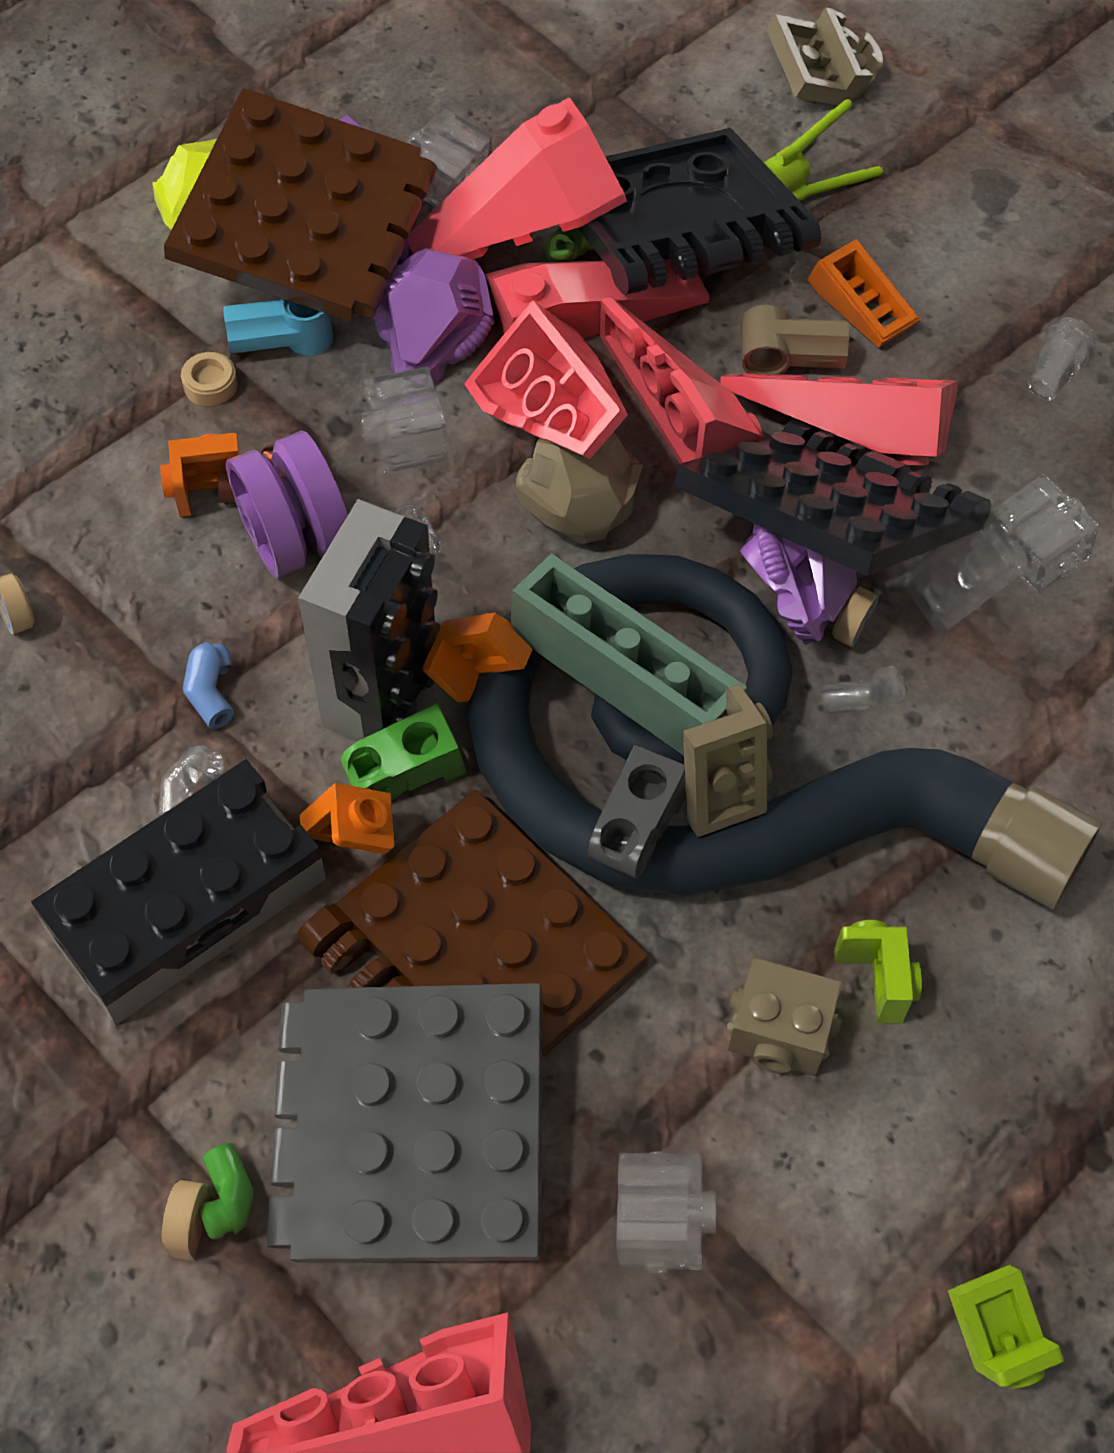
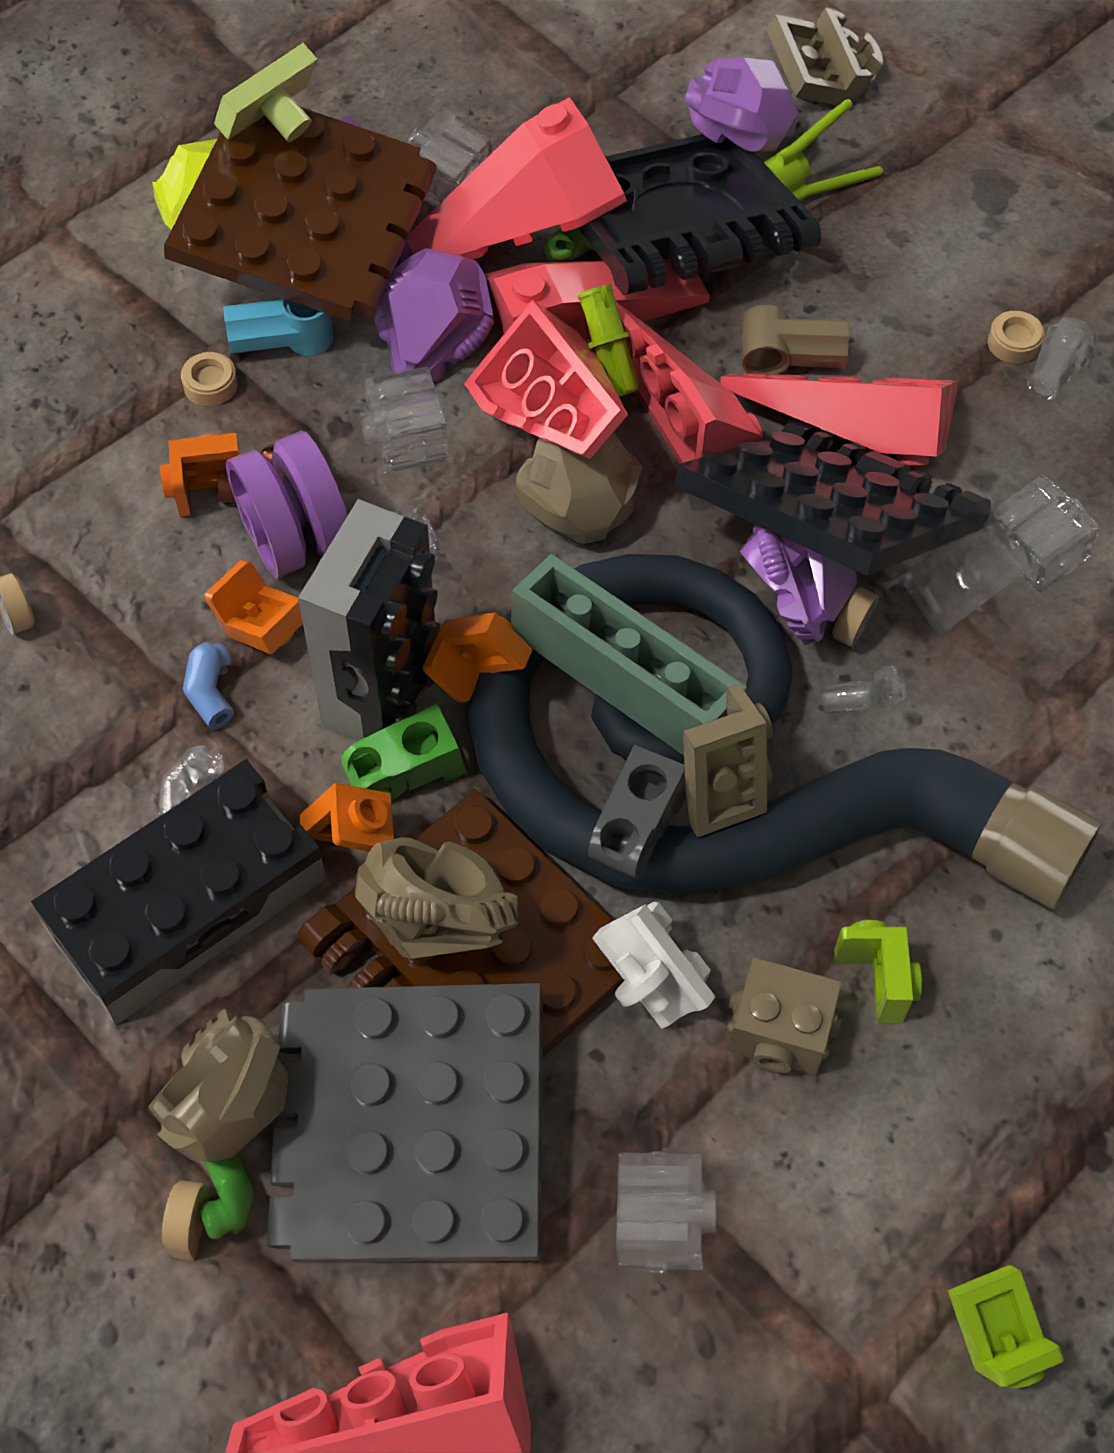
orange slope [807,239,921,348] -> none
none -> dark tan helmet [149,1008,289,1162]
none -> orange bracket [204,560,303,655]
none -> yellowish green tile [214,43,317,142]
none -> dark tan helmet [355,837,519,959]
none -> lime axle [577,284,639,397]
none -> white hips [592,902,715,1029]
none -> medium lavender helmet [685,58,799,153]
none -> tan tile [988,311,1045,364]

